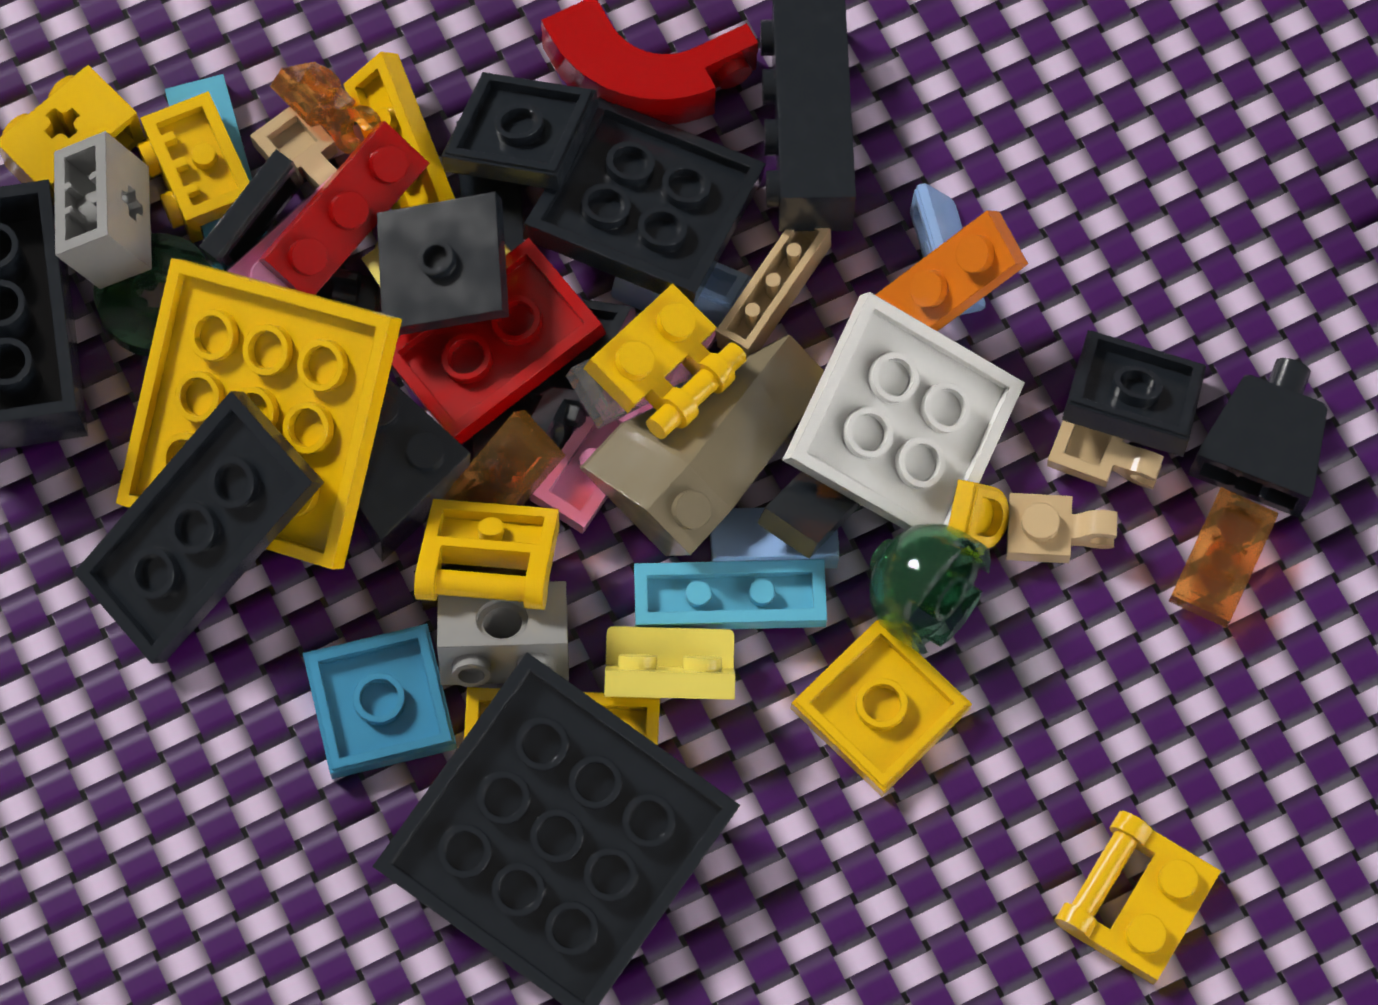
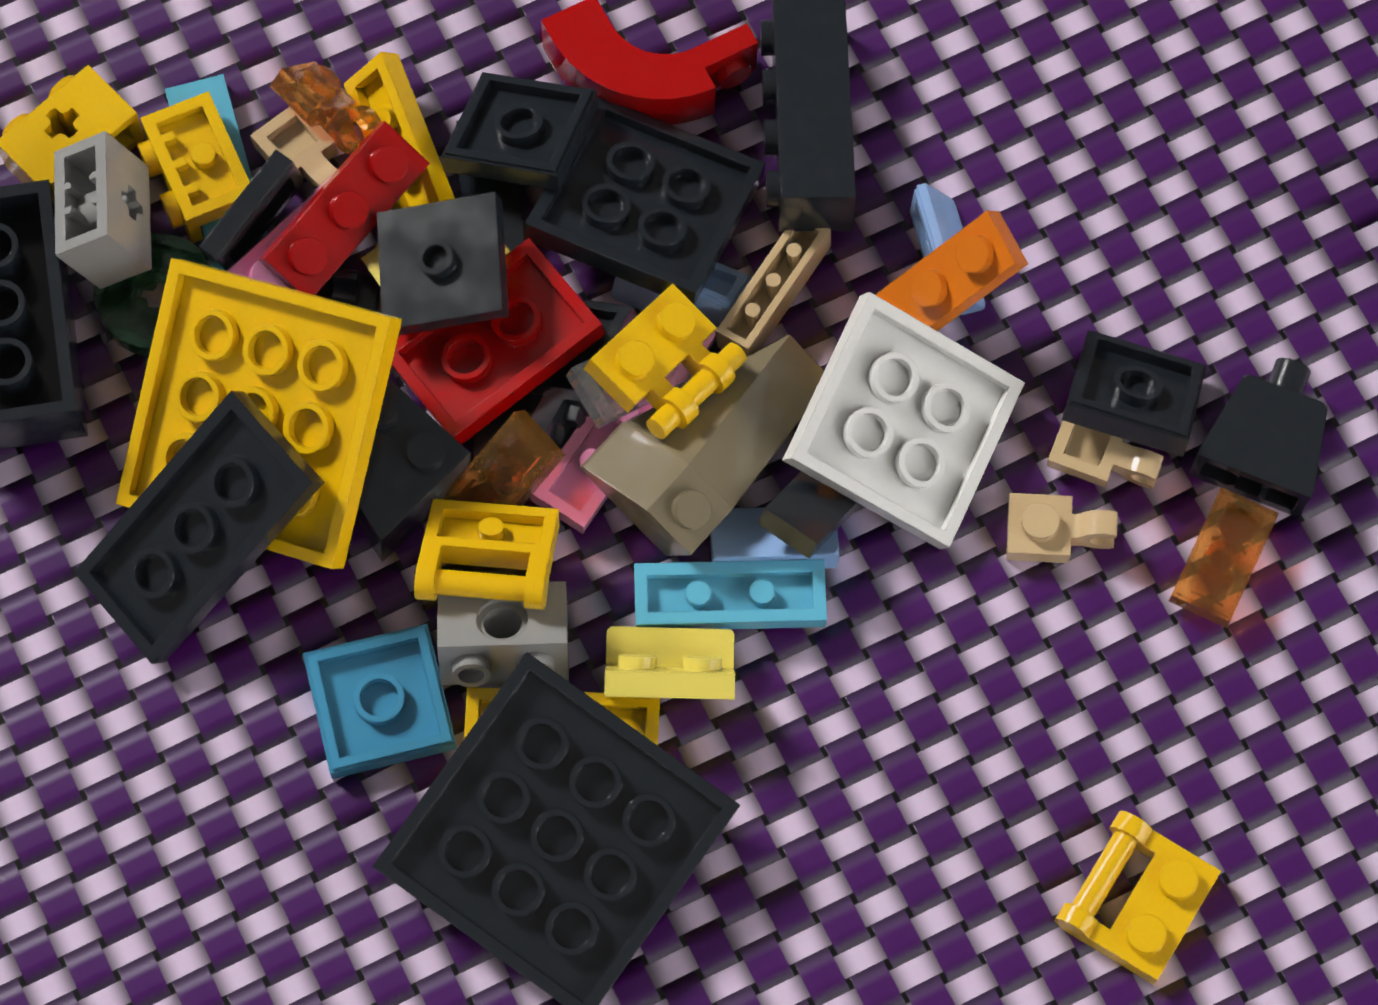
yellow tile [790,617,972,797] -> none
clear green cylinder [869,523,991,654] -> none
yellow tile [945,479,1009,549] -> none

